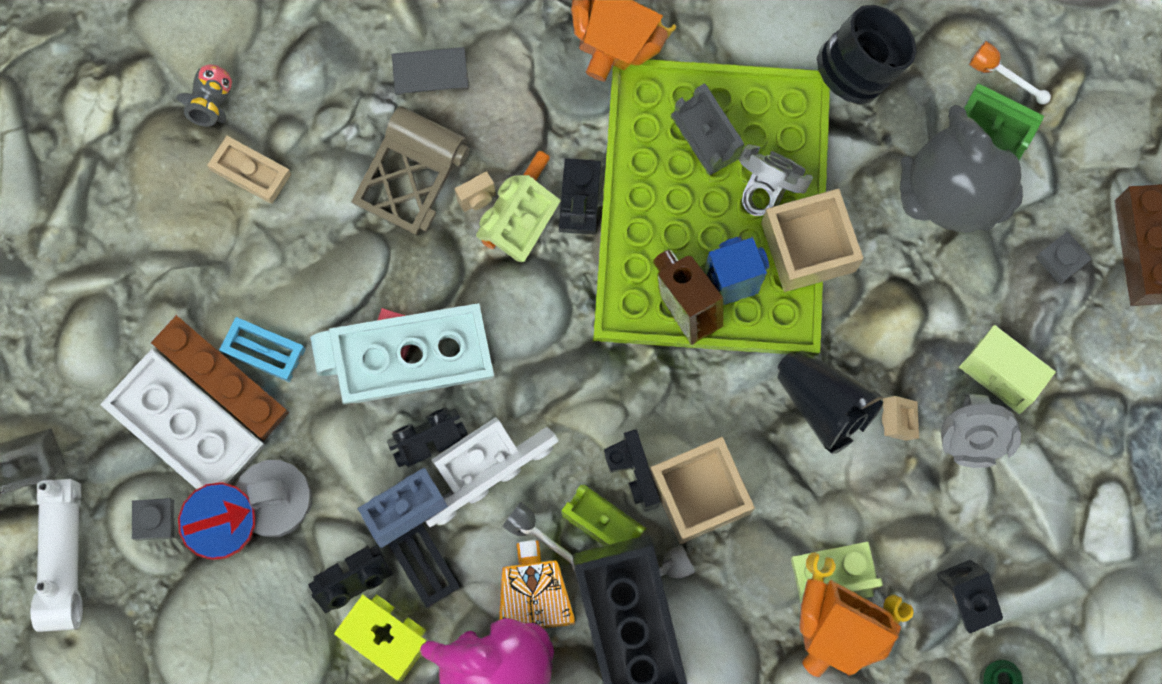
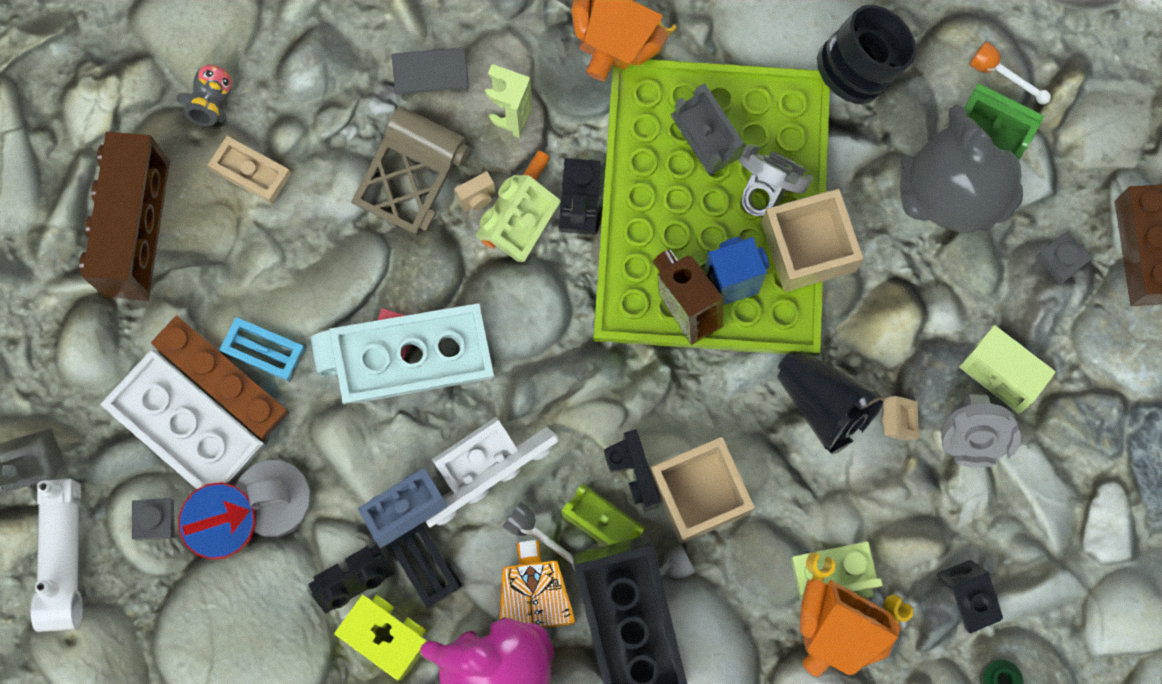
black hinge [387,407,468,468] -> none
none -> reddish brown brick [79,132,170,301]
none -> yellowish green hinge [485,64,533,138]

